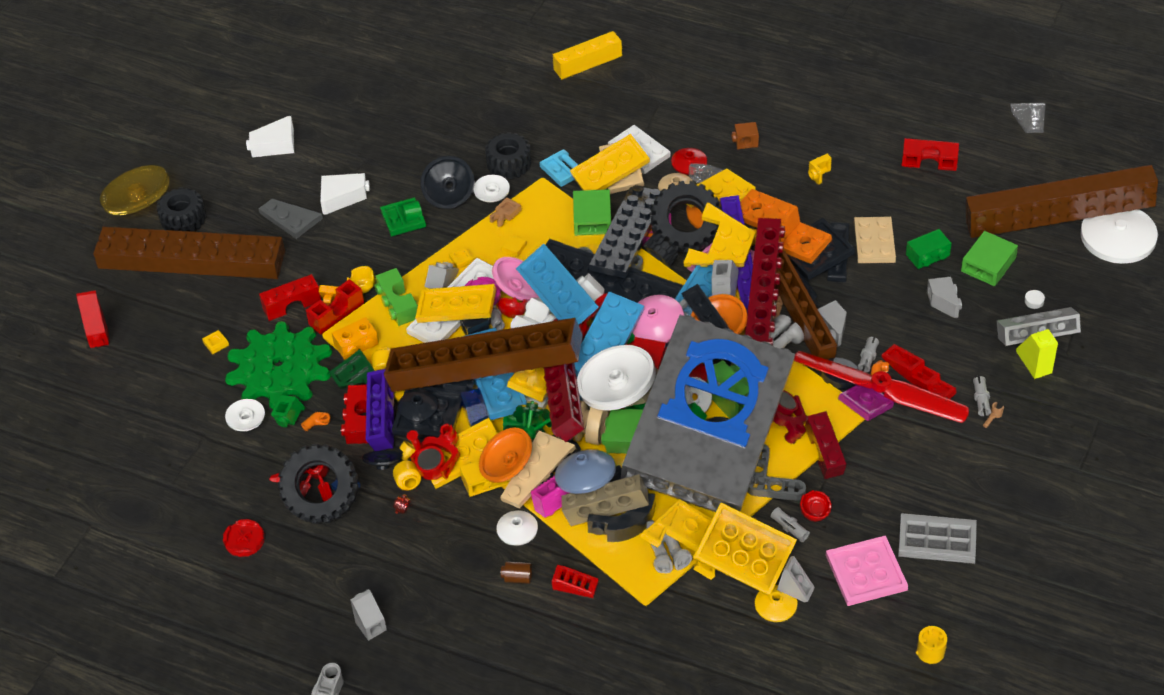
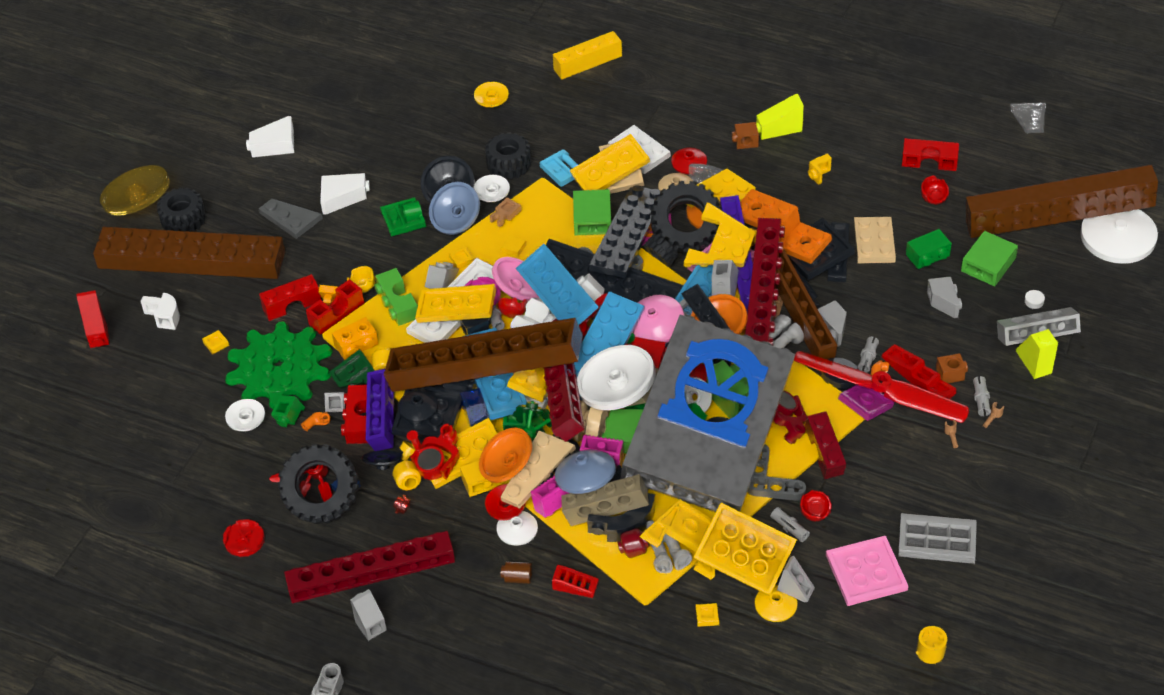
none -> white brick [141,293,180,330]
none -> dark red brick [284,531,455,603]
none -> light grey slope [324,392,346,412]
none -> sand blue dish [429,182,480,235]
none -> yellow dish [474,82,509,107]
none -> red dish [485,484,526,521]
none -> dark pink brick [580,435,624,466]
none -> dark red head [617,528,650,558]
none -> yellow tile [696,603,719,627]
none -> neon yellow slope [756,94,804,140]
none -> red hair [921,175,949,205]
none -> dark orange brick [936,353,968,383]
none -> medium nougat hand [944,420,958,448]

